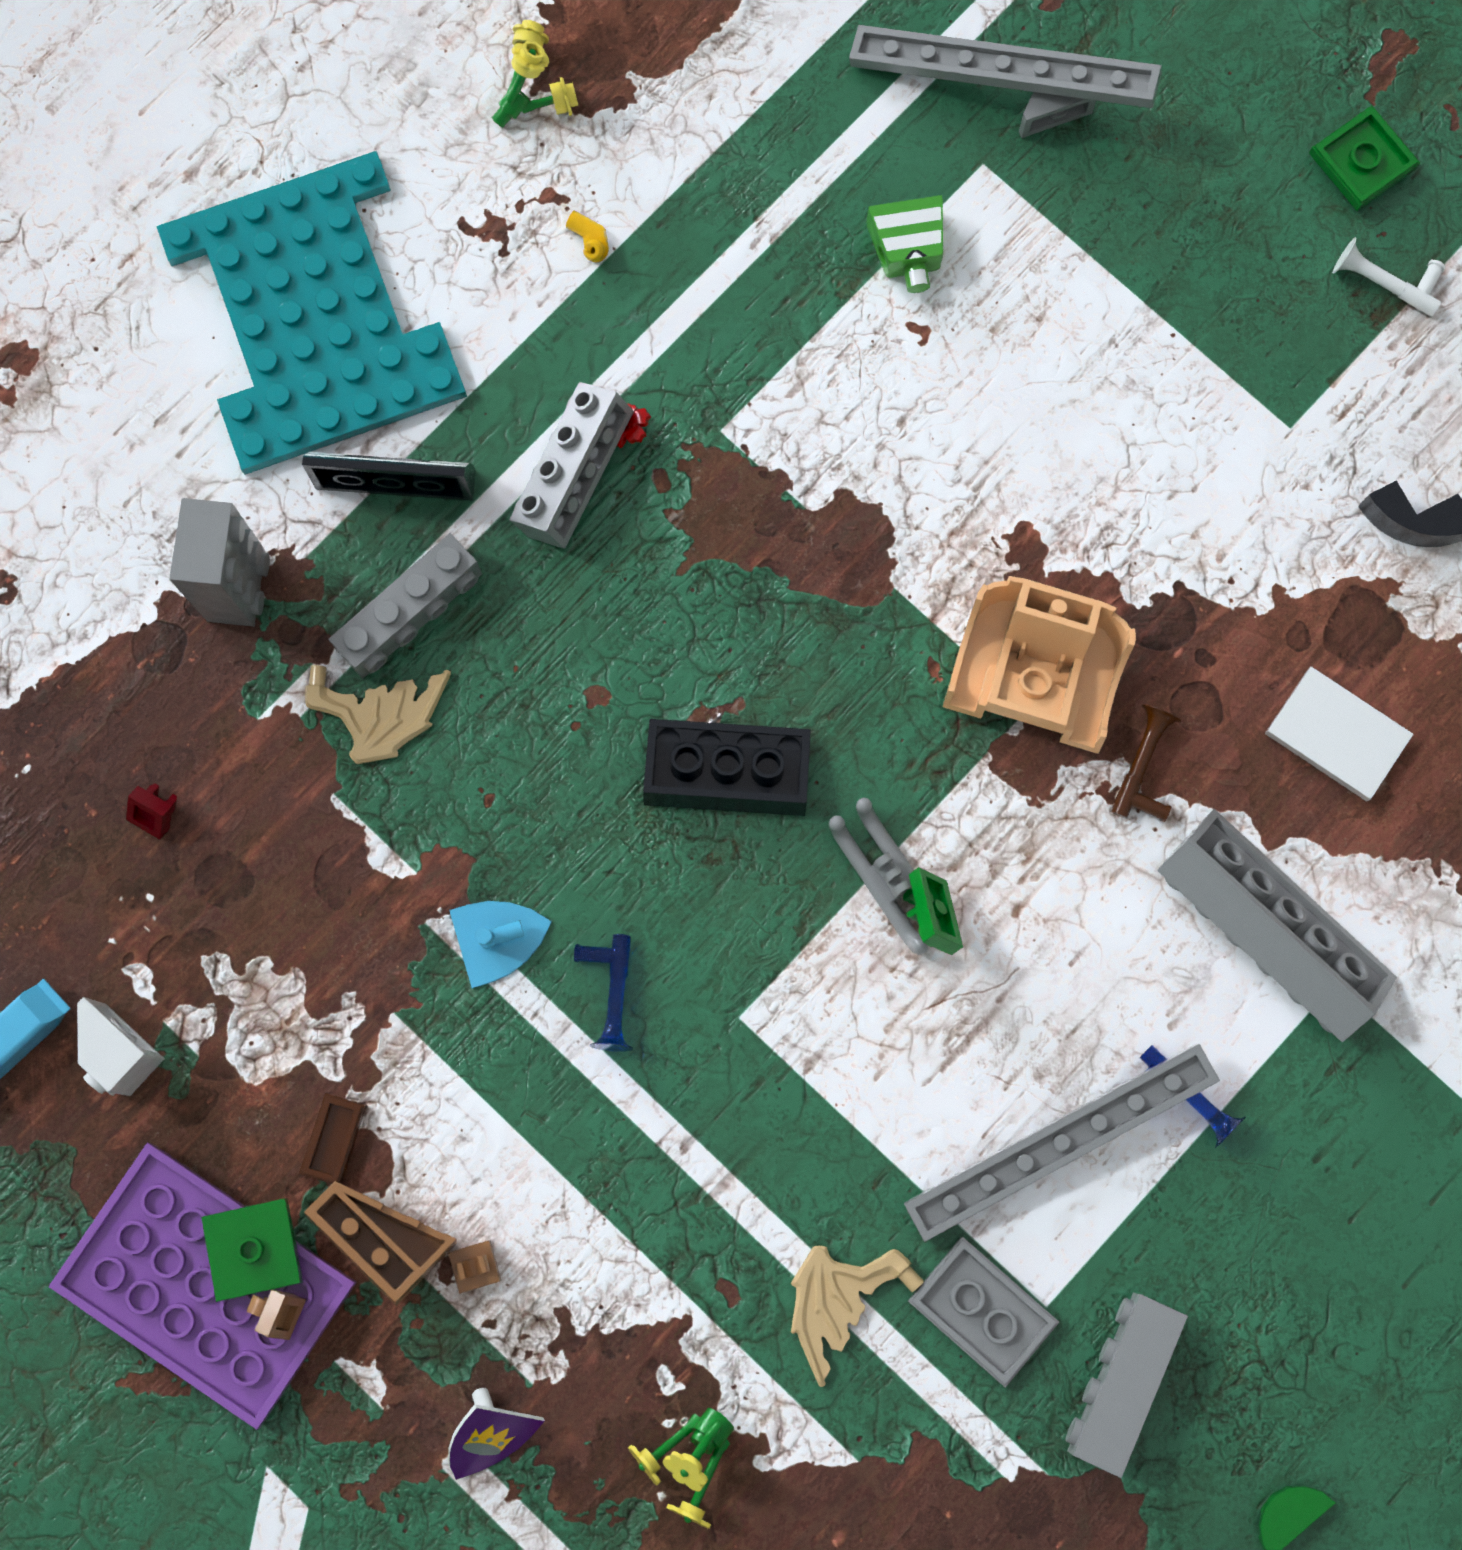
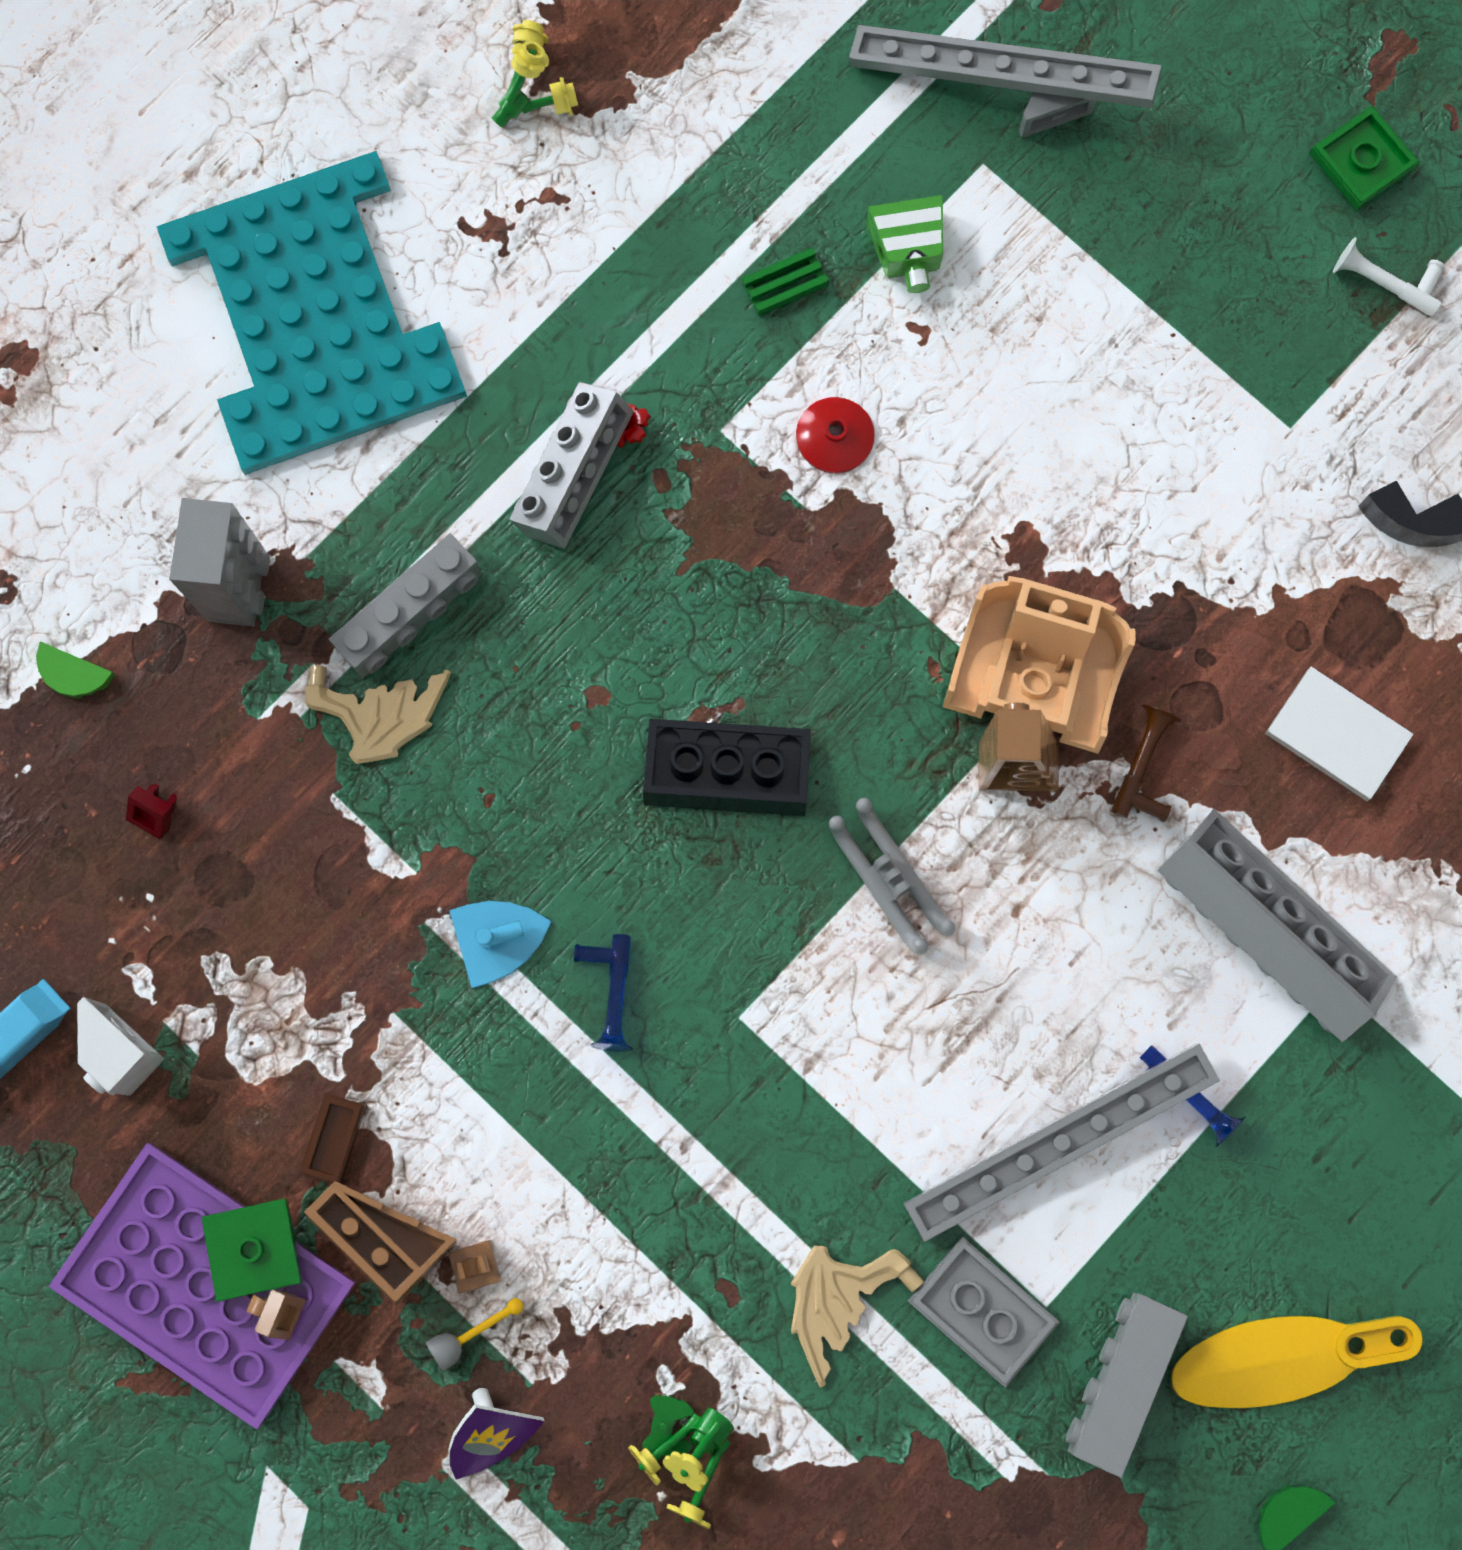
black slope [302,452,476,501] -> none
yellow arm [566,210,609,262] -> none
green plate [902,867,963,955] -> none
none -> bright green tile [36,641,116,699]
none -> hinge [426,1298,524,1372]
none -> green piece [642,1395,694,1456]
none -> green tile [742,247,829,316]
none -> red dish [796,397,875,473]
none -> medium nougat wedge [978,703,1059,792]
none -> yellow plant [1171,1316,1422,1408]

